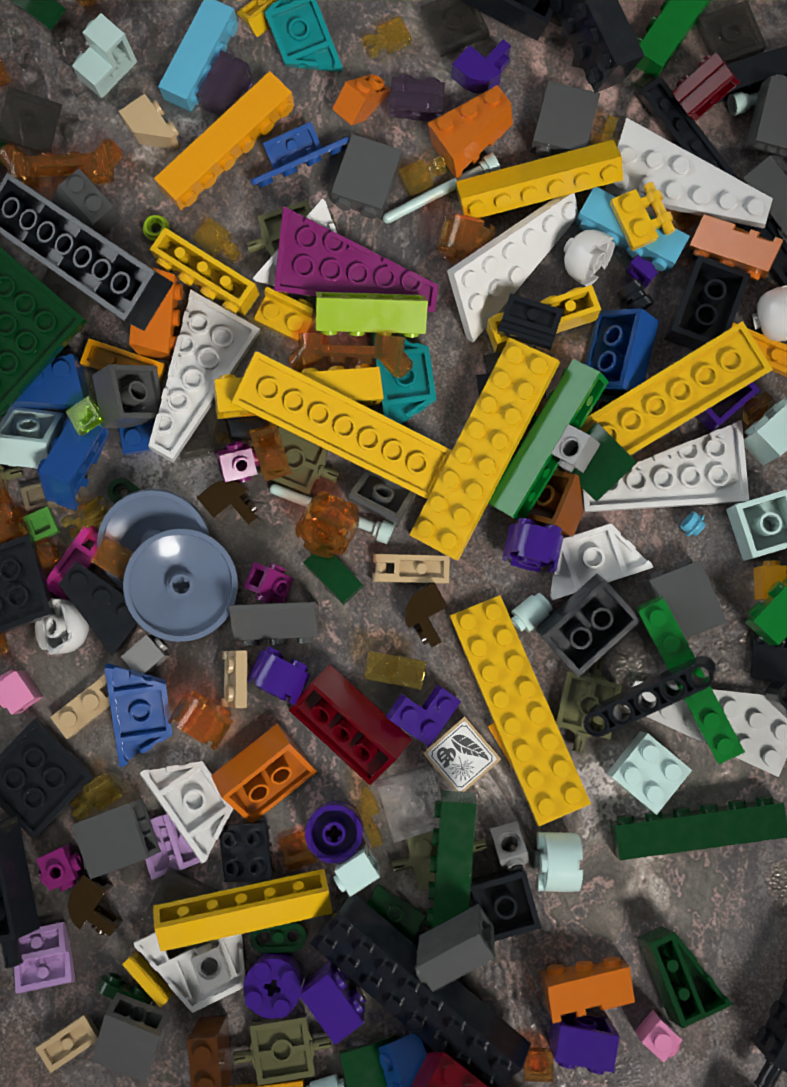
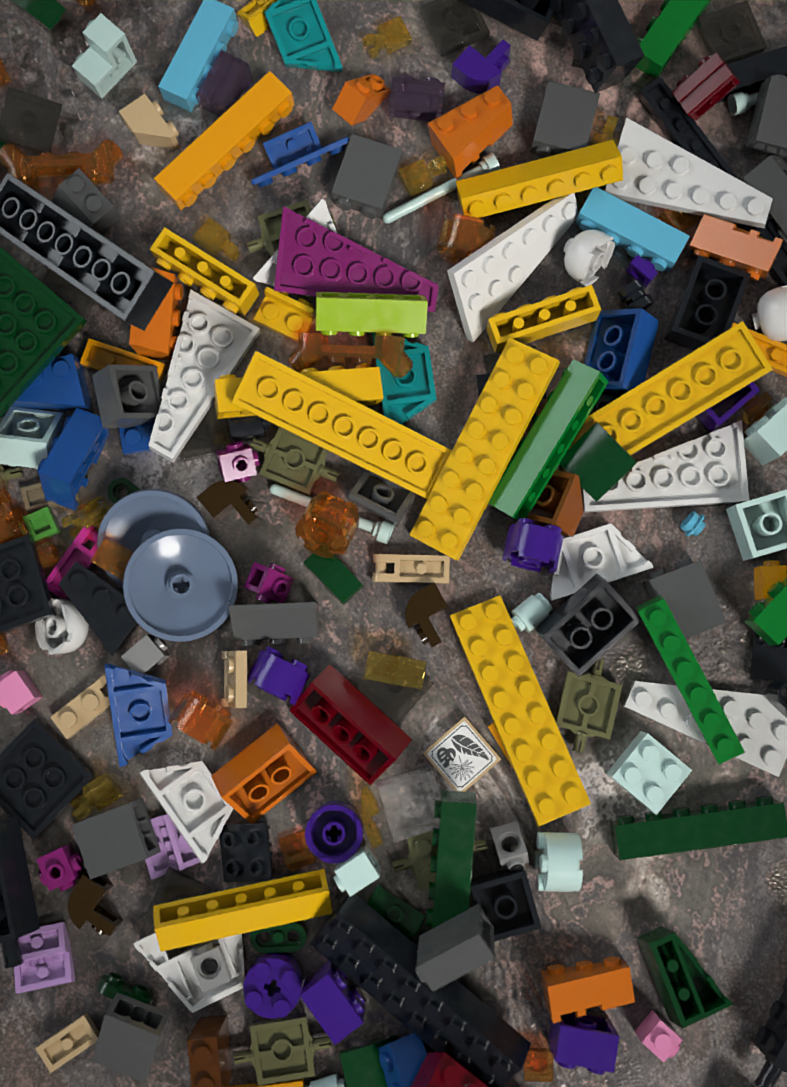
clear neon green plate [66,396,105,436] -> none
yellow tile [122,950,174,1008] -> none
lime plate [143,215,170,242] -> none
clear orange slope [249,424,292,481] -> none
dark purple plate [385,684,461,747] -> none
black plate [497,293,563,350] -> none
light grey brick [551,424,600,473] -> none
black beam [583,656,716,737] -> none
yellow plate [609,182,676,251] -> none

